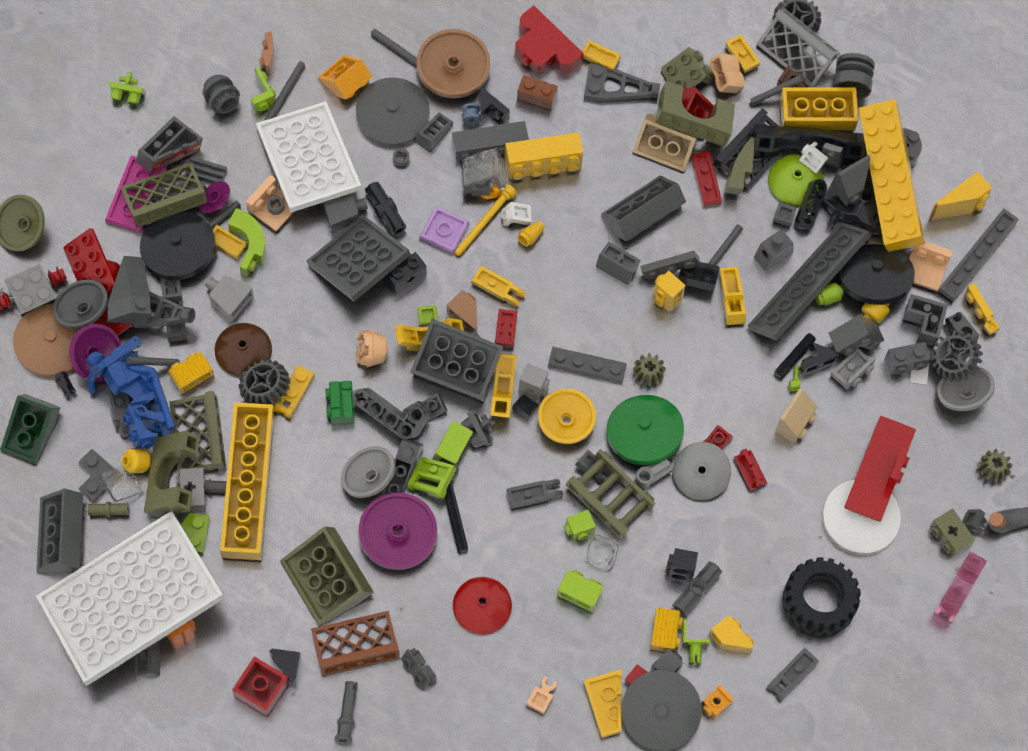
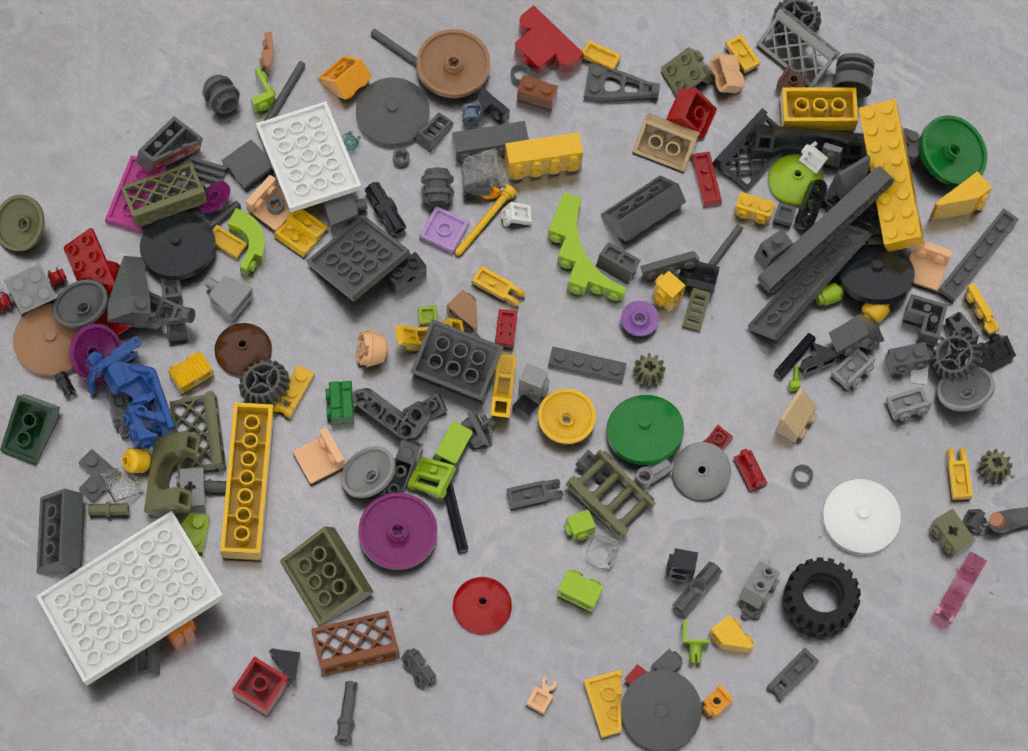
lime hips [109,72,145,104] -> none
dark grey bar [127,356,180,366] -> none
yellow cone [517,221,545,247] -> none
yellow brick [650,607,683,652] -> none
olive arch [656,81,735,147] -> none
yellow slope [719,266,746,325] -> none
olive slope [725,137,755,195] -> none
dark grey bar [751,75,803,105] -> none
red bracket [844,416,916,522] -> none
none -> dark grey slope [221,140,273,188]
none -> yellow slope [274,209,328,258]
none -> light nougat bracket [293,427,345,484]
none -> clear light blue plate [341,131,361,151]
none -> dark grey piece [421,167,454,205]
none -> dark grey piece [510,63,531,84]
none -> lime arch [548,192,626,301]
none -> medium lavender dish [621,300,659,336]
none -> olive slope [682,288,711,331]
none -> yellow bracket [733,191,776,225]
none -> light grey brick [738,561,780,609]
none -> dark grey plate [741,601,761,619]
none -> dark grey beam [757,166,894,294]
none -> dark grey piece [791,464,813,487]
none -> light grey bracket [886,387,932,421]
none -> green dish [919,115,987,187]
none -> yellow hinge [947,447,973,500]
none -> black bracket [977,334,1016,371]

